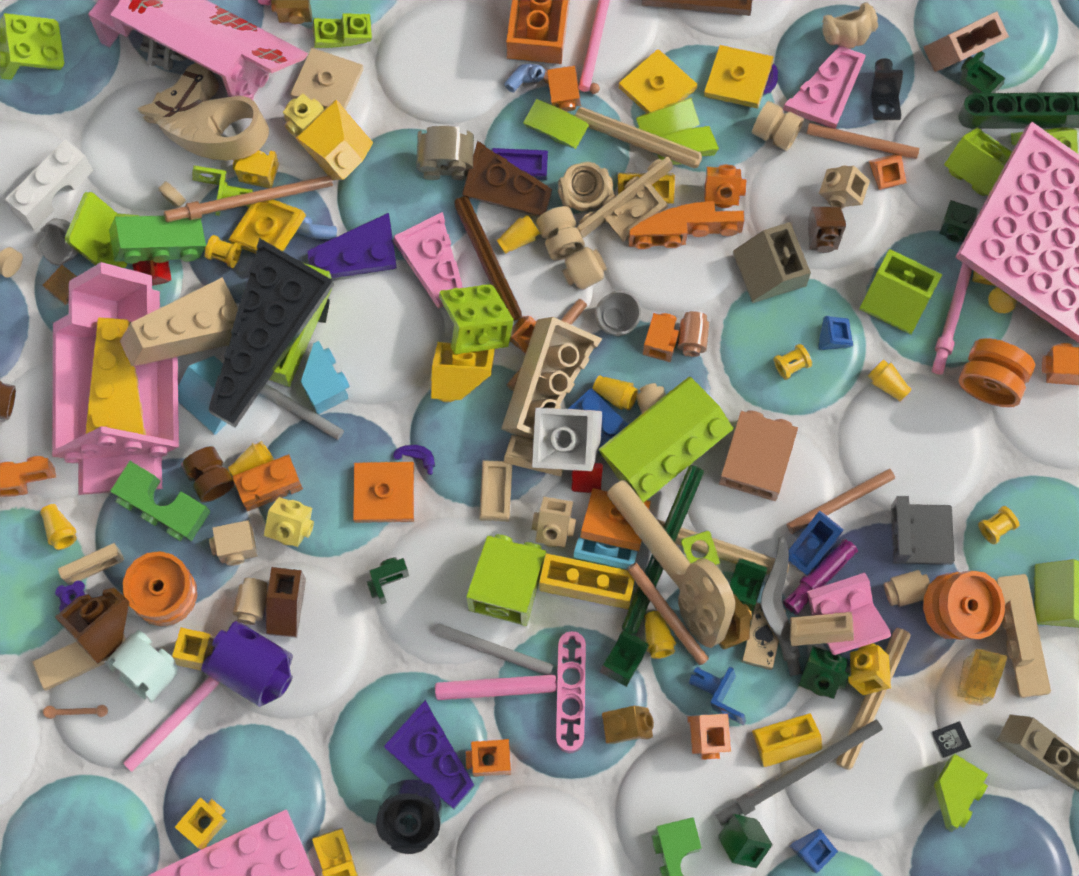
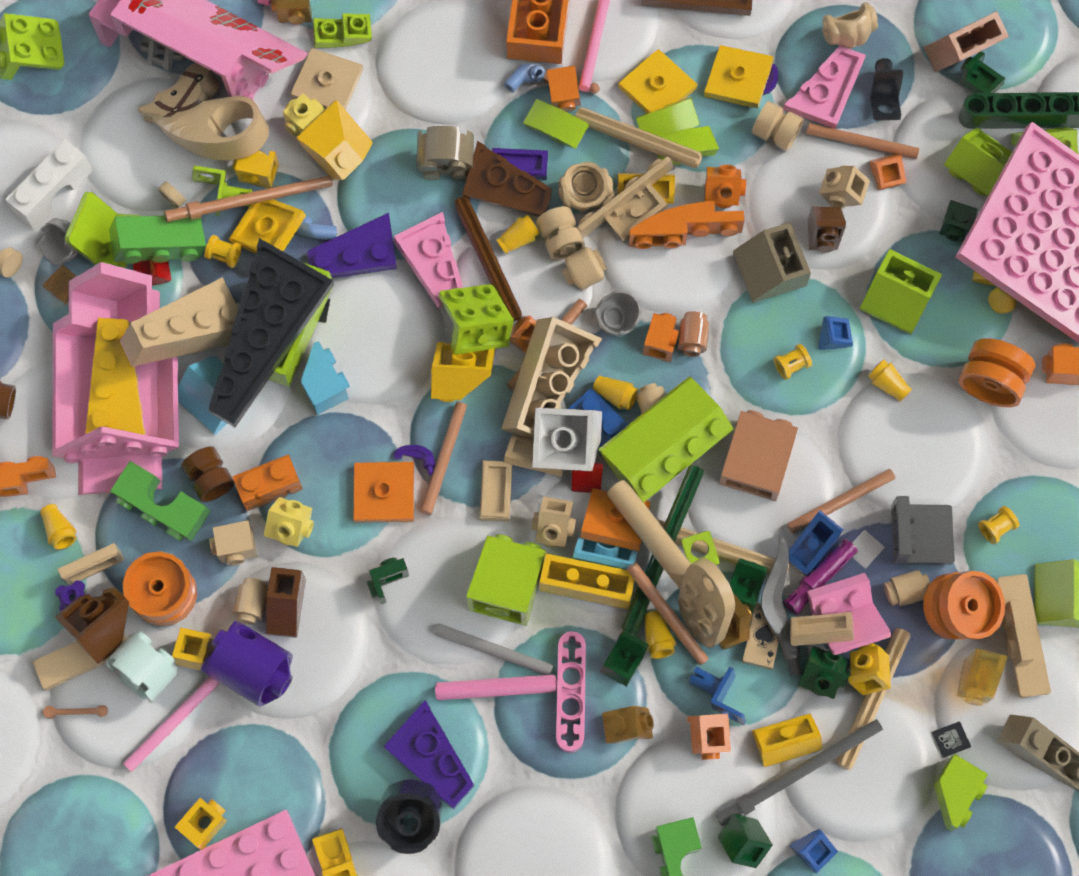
yellow cone [228,441,274,476] -> none
light grey bar [259,384,344,440] -> none
orange brick [466,739,511,777] -> none
bright pink bar [932,218,976,375] -> none
none -> nougat bar [421,402,467,515]
none -> white sticker [853,530,885,569]

